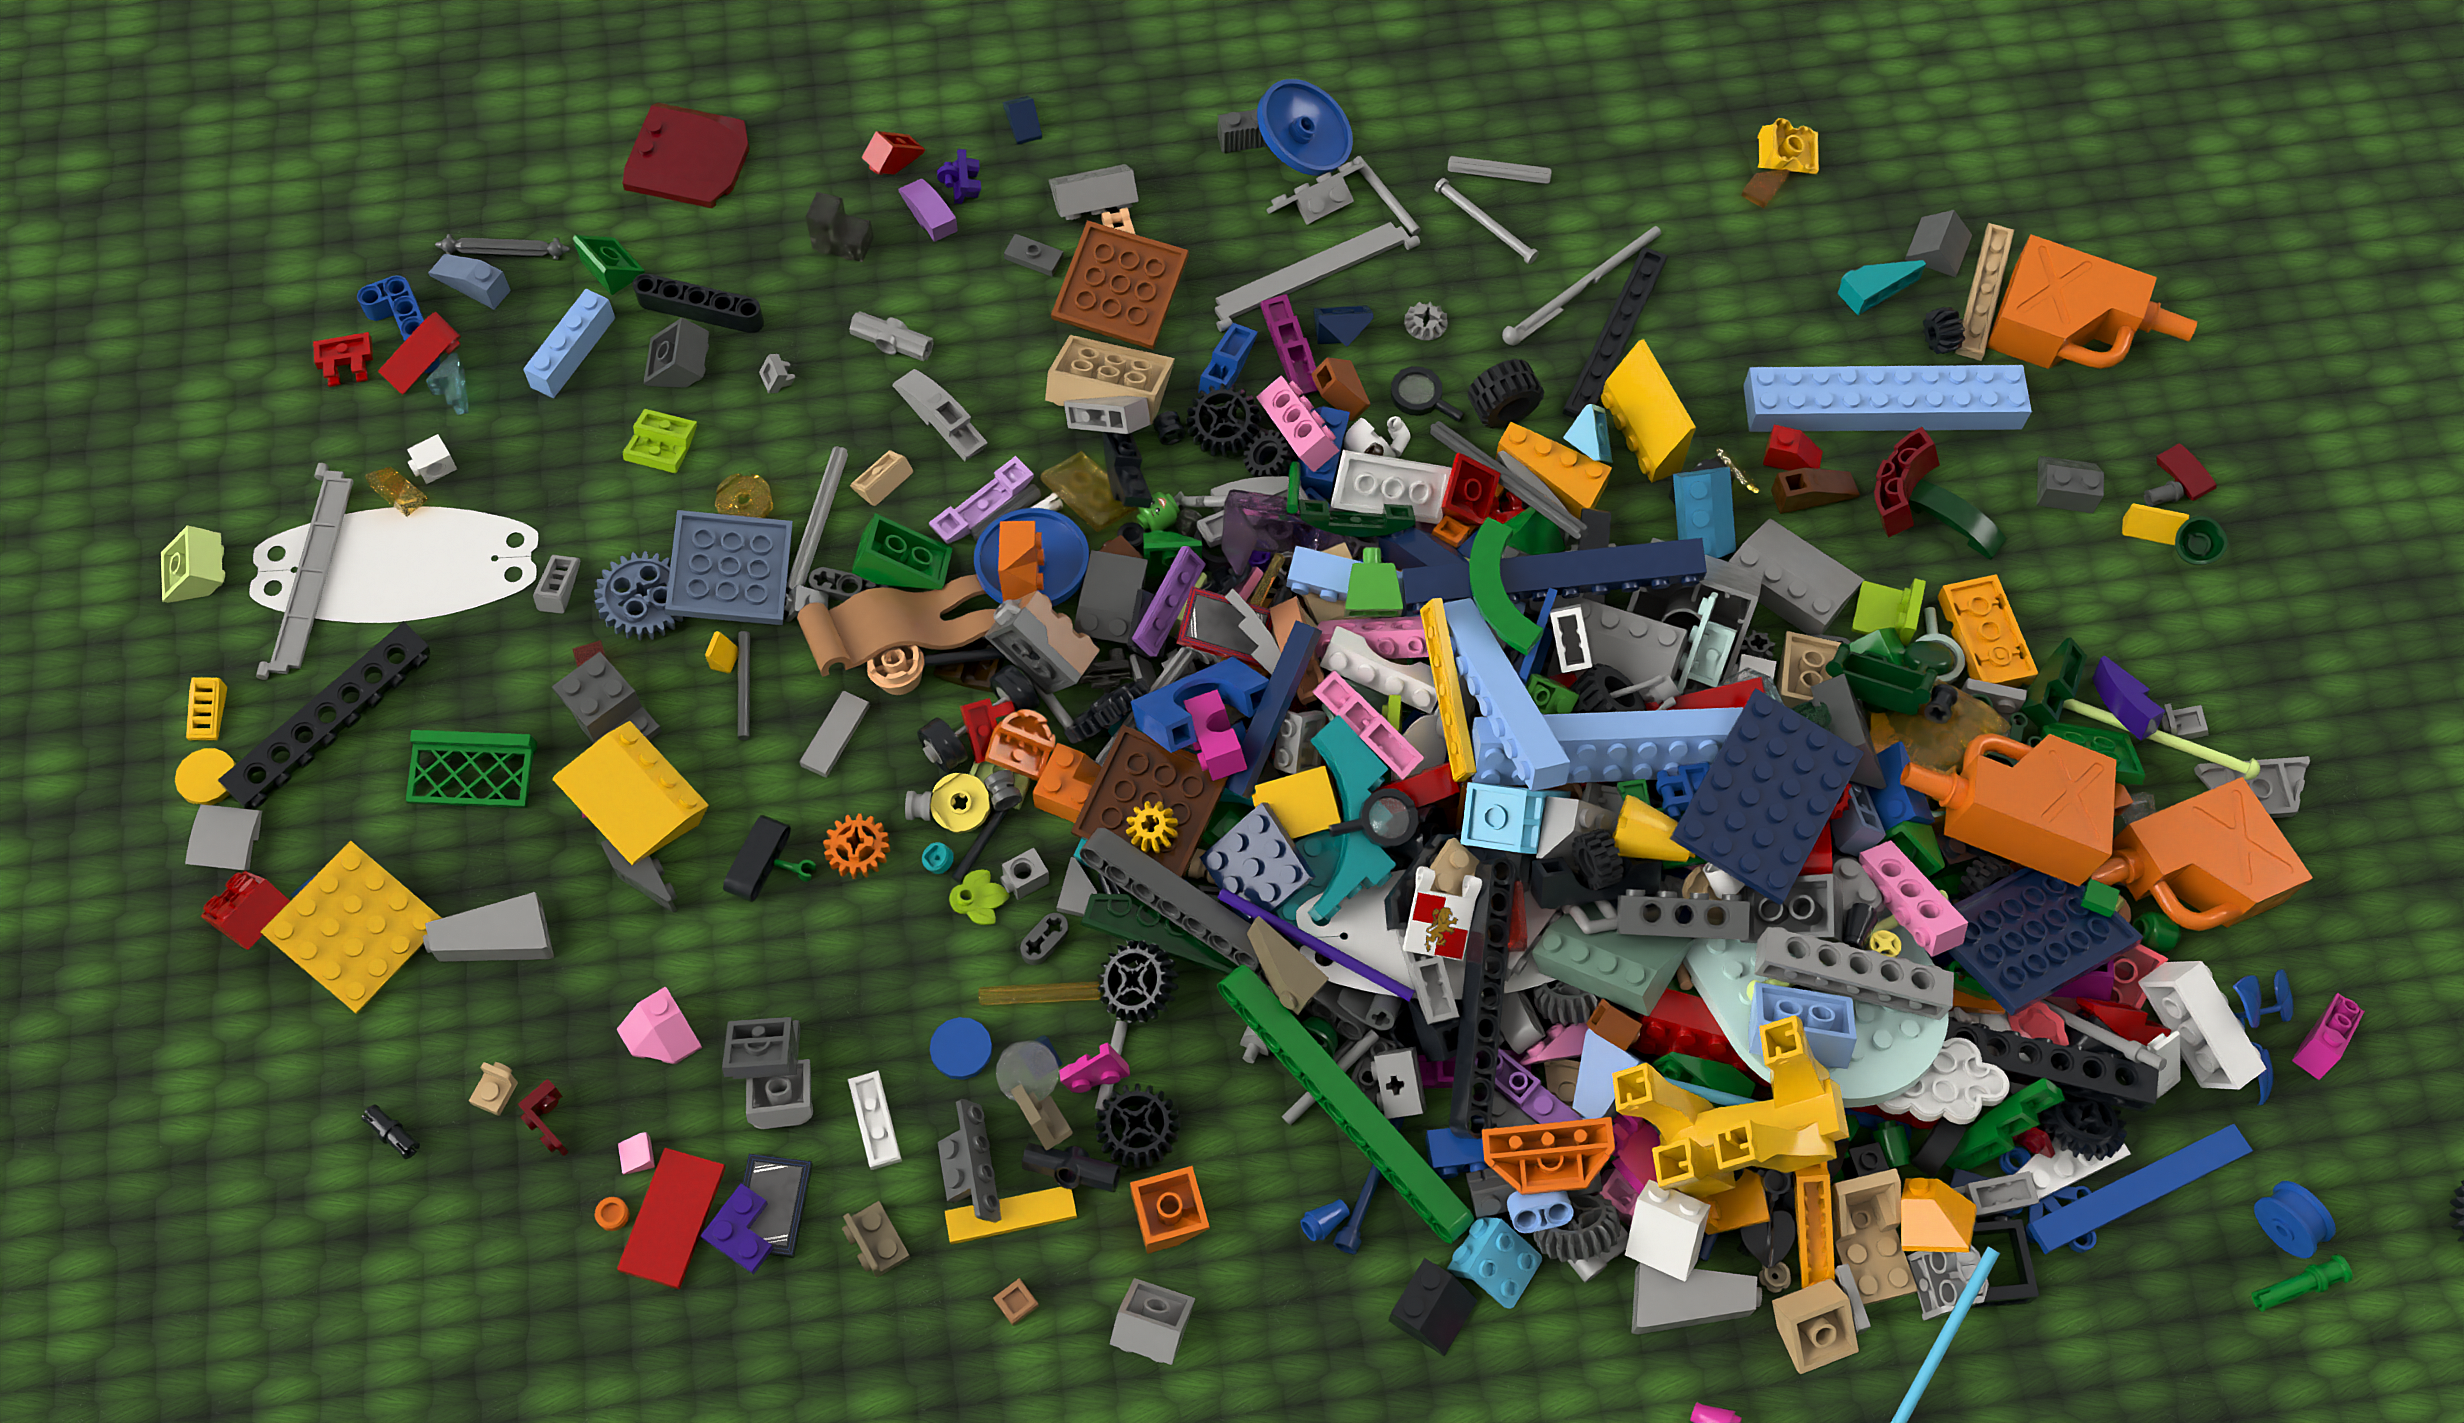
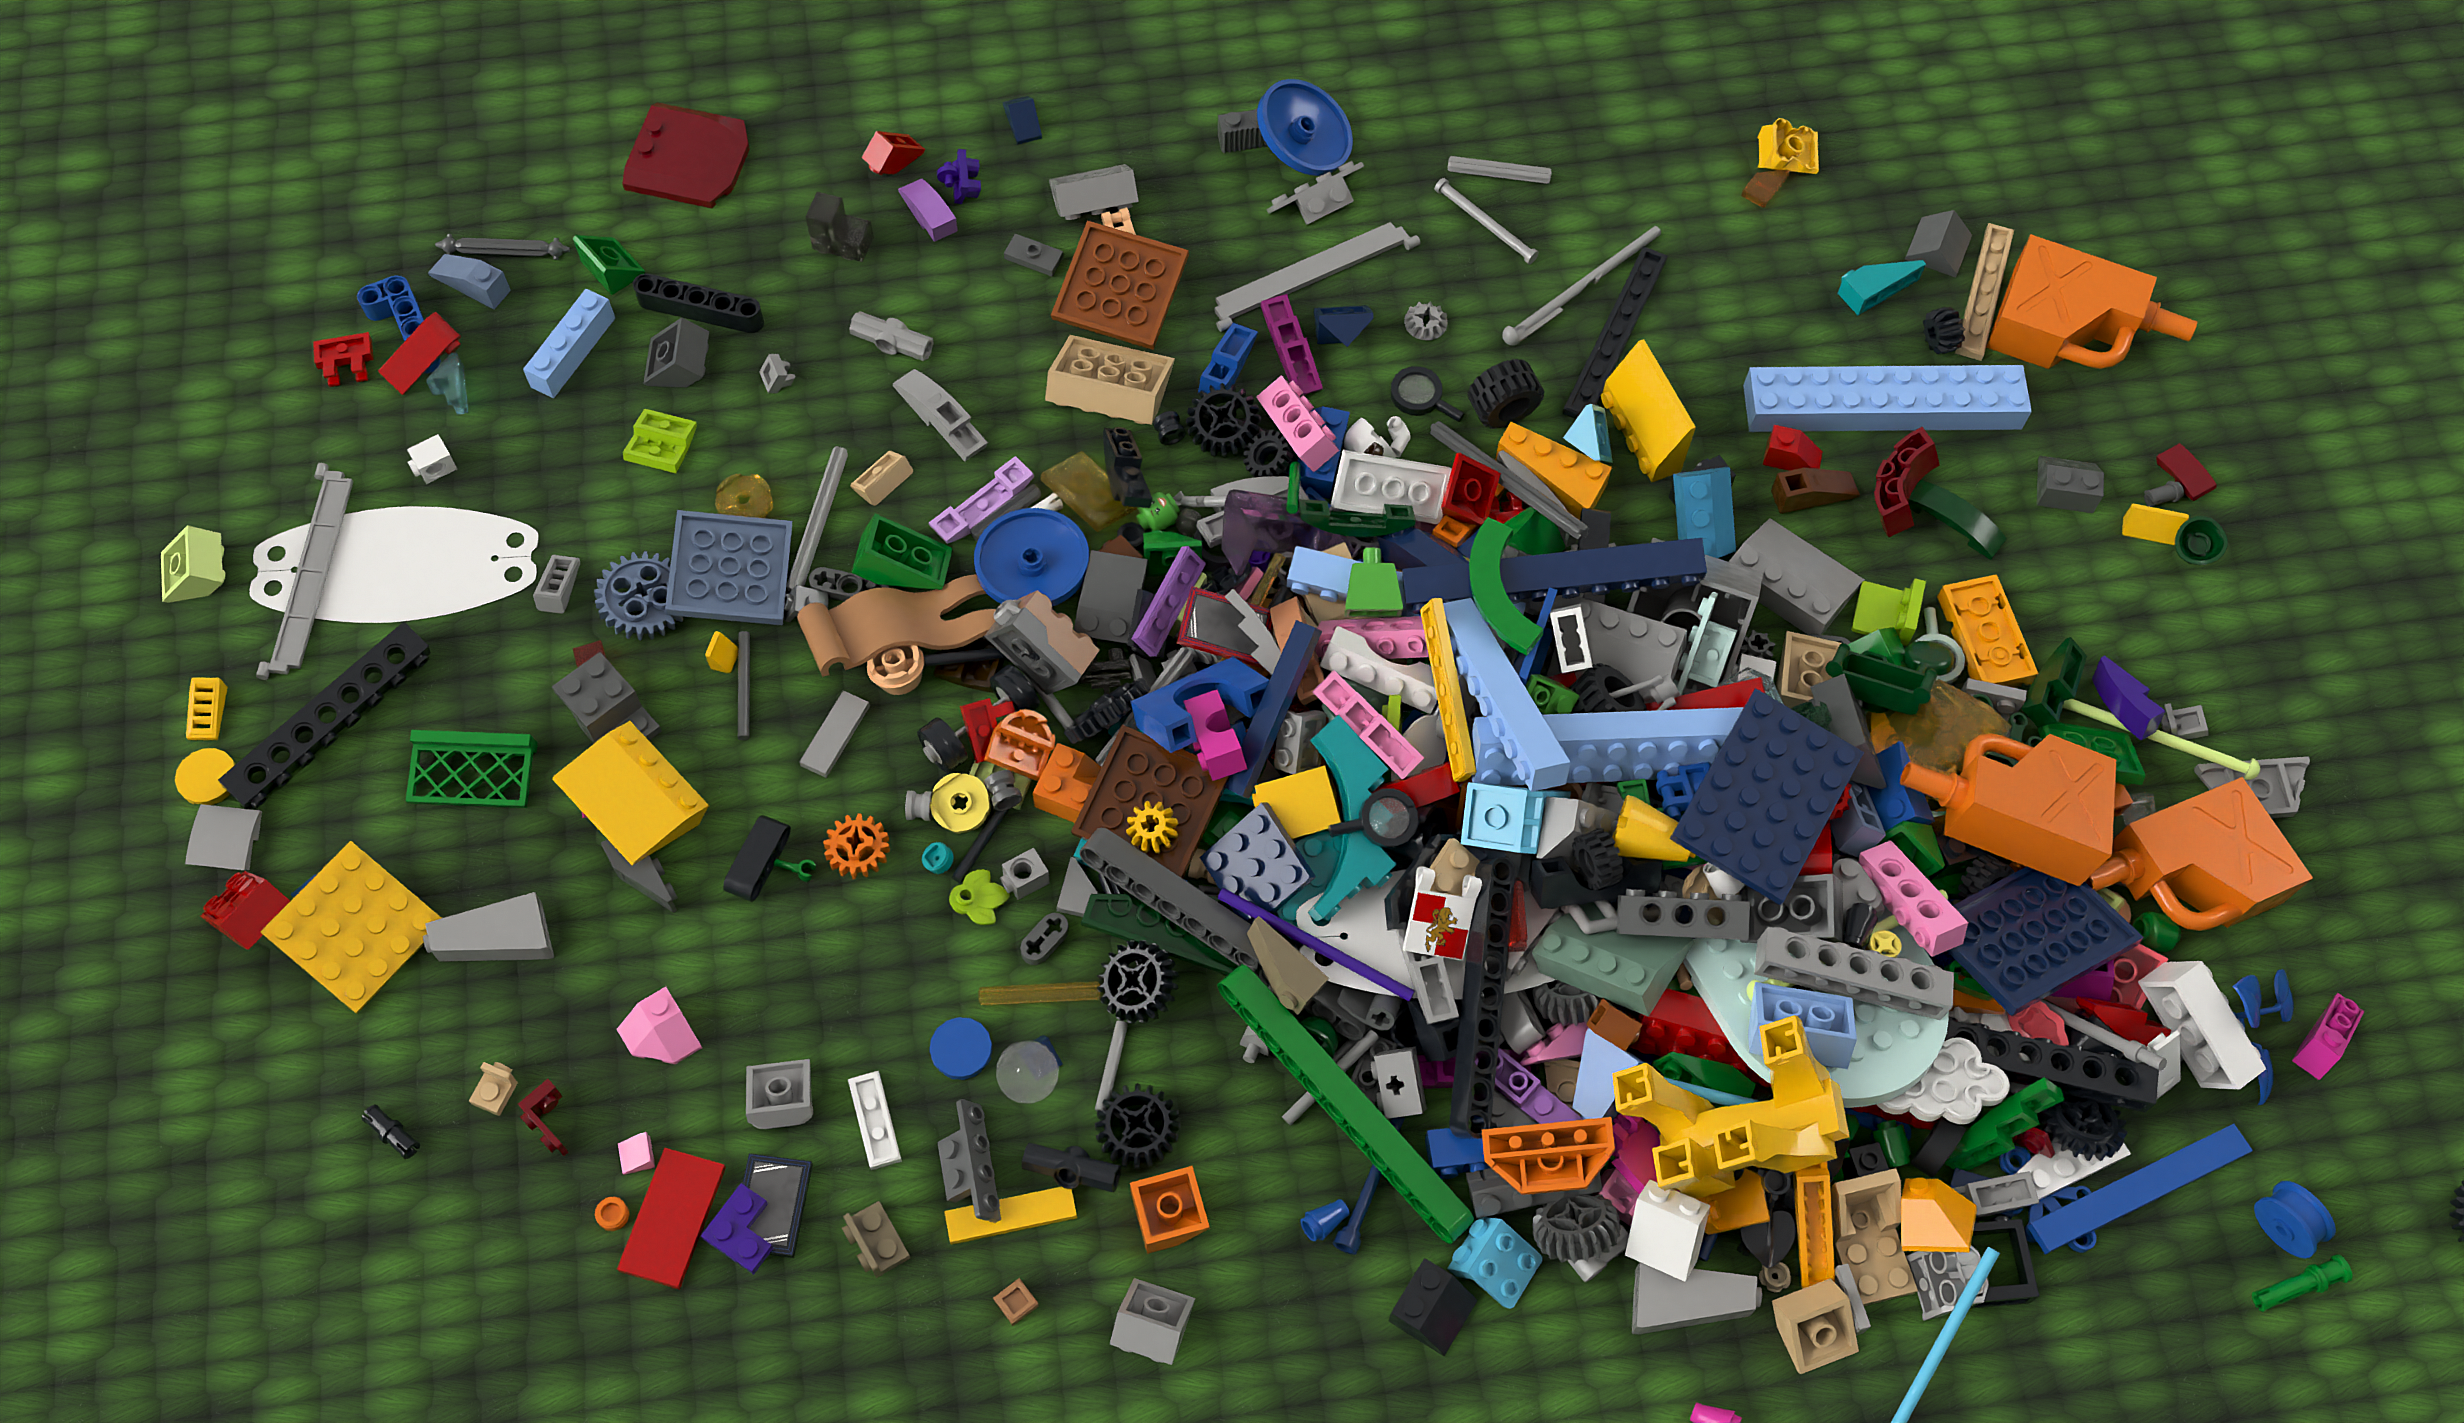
clear yellow slope [365,467,428,517] -> none
dark grey bracket [722,1017,801,1079] -> none
orange slope [998,521,1045,602] -> none
dark tan bracket [1010,1084,1073,1151] -> none
dark pink wing [1059,1042,1130,1093] -> none
light grey slope [1064,396,1151,434] -> none
dark orange slope [1311,357,1371,421] -> none
light grey bar [1353,156,1421,236] -> none
light blue beam [1507,1191,1574,1233] -> none
clear yellow piece [1715,447,1760,493] -> none
black bush [1924,684,1958,724] -> none
green tile [2080,878,2120,918] -> none

